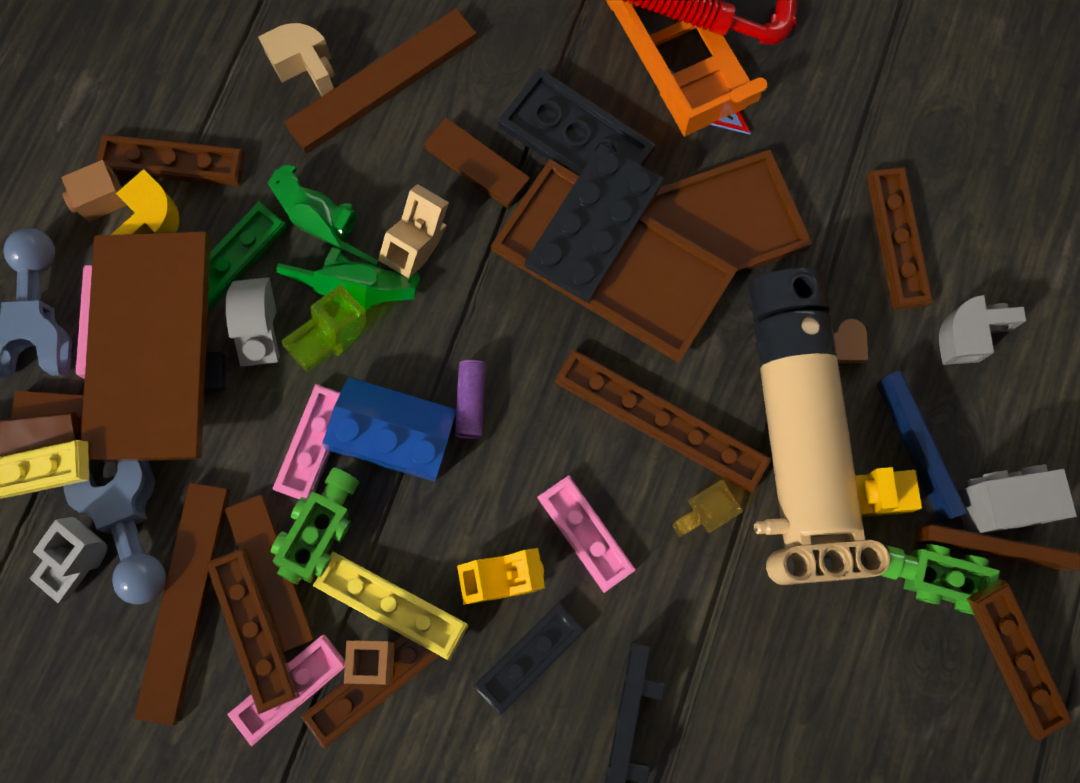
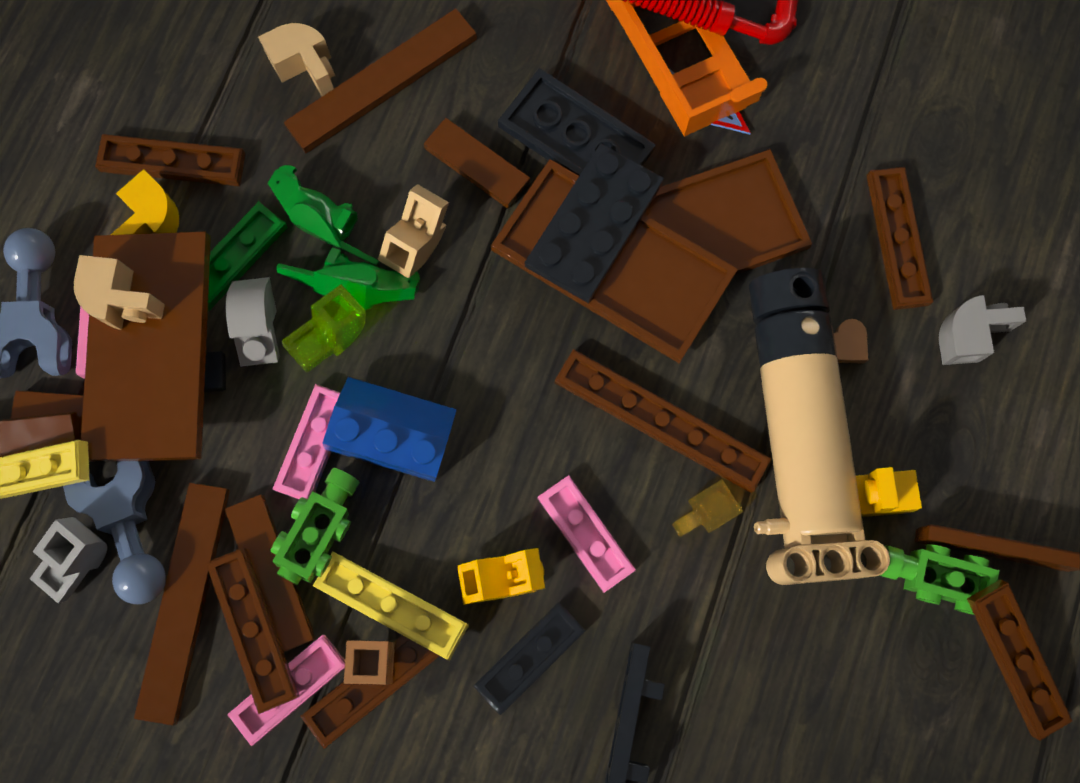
medium nougat brick [61,160,127,222] -> none
medium lavender piece [454,360,487,439] -> none
dark blue tile [876,371,966,522] -> none
light grey brick [957,464,1077,534] -> none
none -> tan brick [74,255,165,330]

